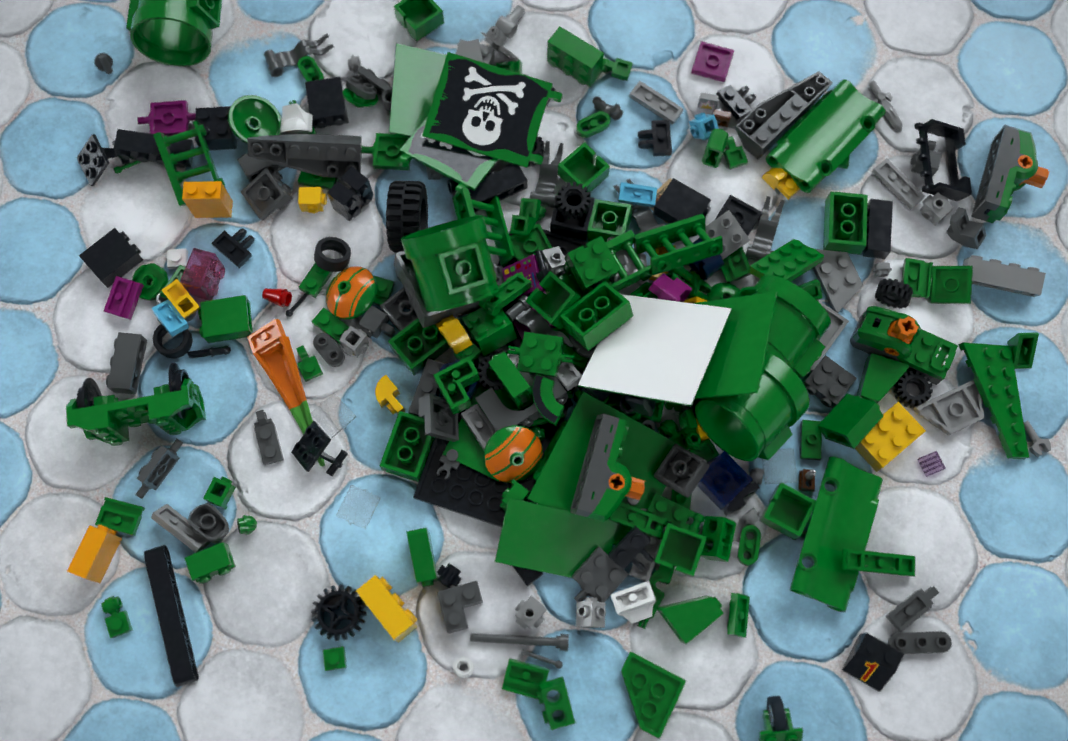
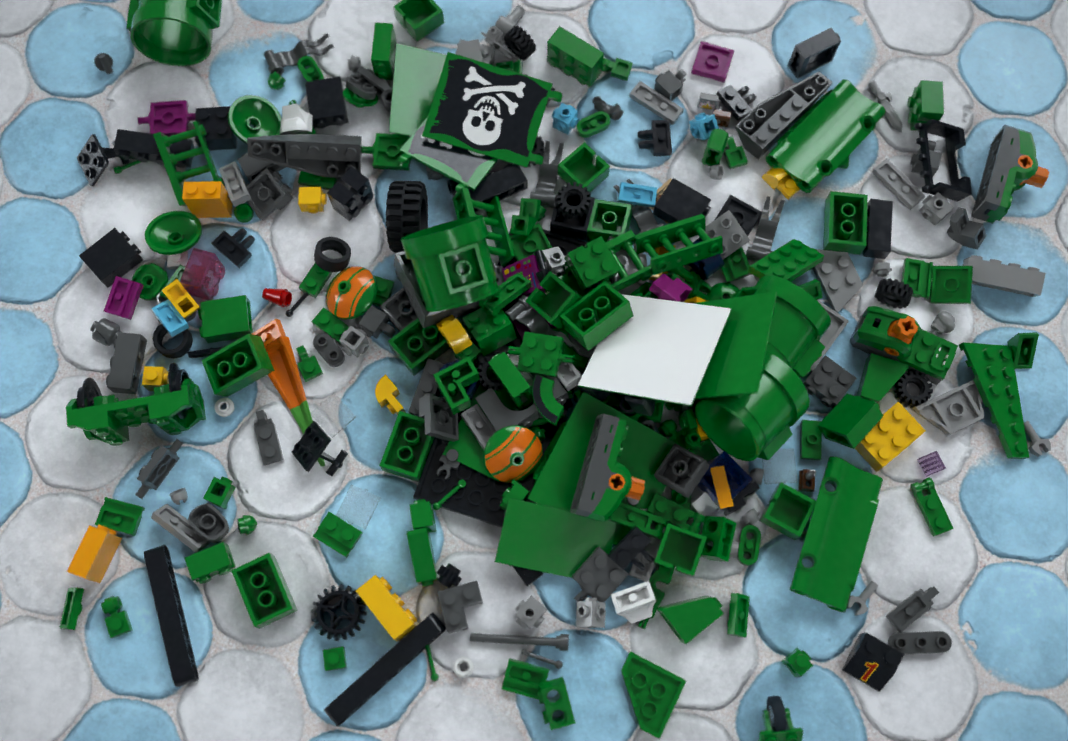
green plate [842,549,915,577] -> none
none -> green plate [59,588,84,630]
none -> dark grey head [90,318,122,346]
none -> yellow brick [142,366,169,391]
none -> green dish [145,211,202,255]
none -> light grey hinge [170,488,188,505]
none -> green brick [201,334,275,397]
none -> white plate [215,398,235,417]
none -> light grey plate [219,161,251,207]
none -> green brick [231,553,298,629]
none -> green tile [234,203,254,223]
none -> green plate [268,71,286,90]
none -> green plate [313,512,363,558]
none -> black beam [324,612,446,727]
none -> green brick [371,23,397,81]
none -> green brick [409,499,436,533]
none -> green hinge [425,644,439,681]
none -> green hinge [433,480,466,510]
none -> black tyre [504,26,536,61]
none -> medium azure brick [552,103,579,135]
none -> dark grey brick [654,69,687,101]
none -> white slope [690,491,718,521]
none -> light grey hinge [708,165,723,179]
none -> light orange sticker [710,465,734,509]
none -> green brick [782,647,813,677]
none -> black window [788,27,841,78]
none -> light grey bar [847,581,878,616]
none -> green piece [907,80,944,131]
none -> green plate [910,477,954,536]
none -> light grey piece [931,311,955,335]

